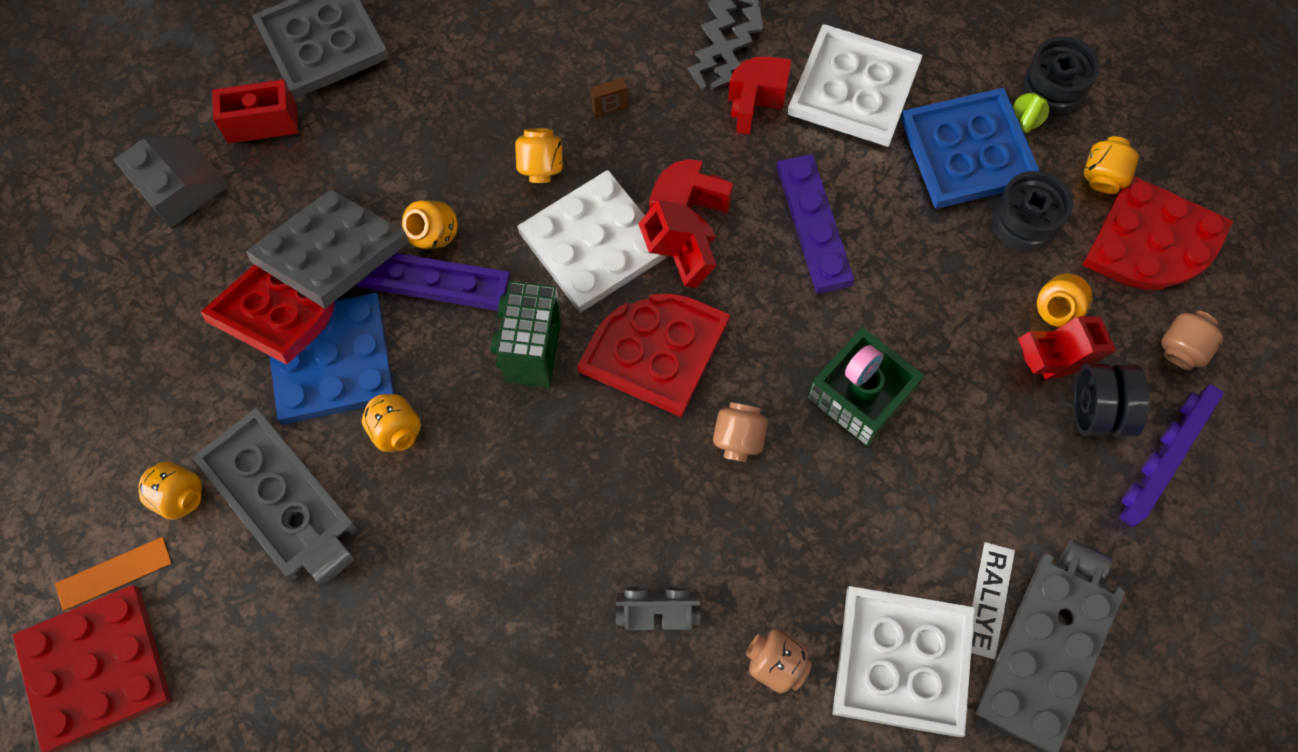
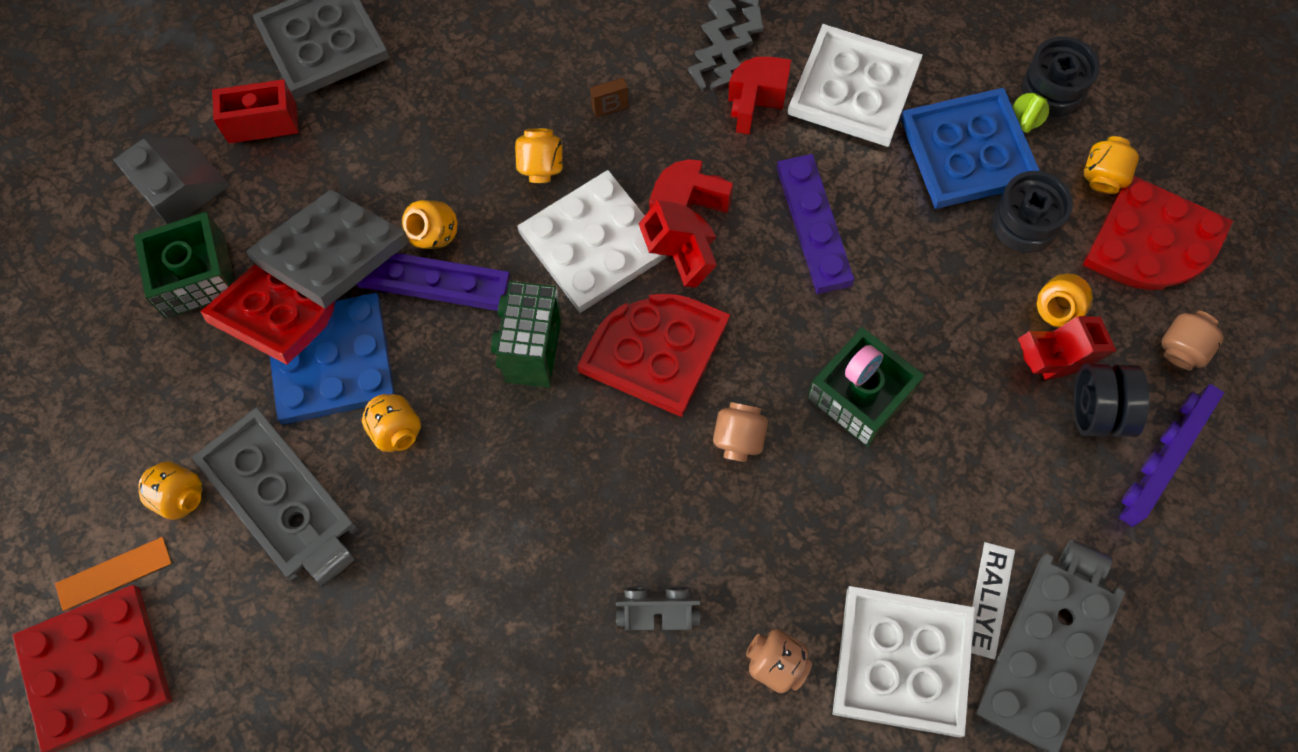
none -> dark green brick [134,212,235,319]

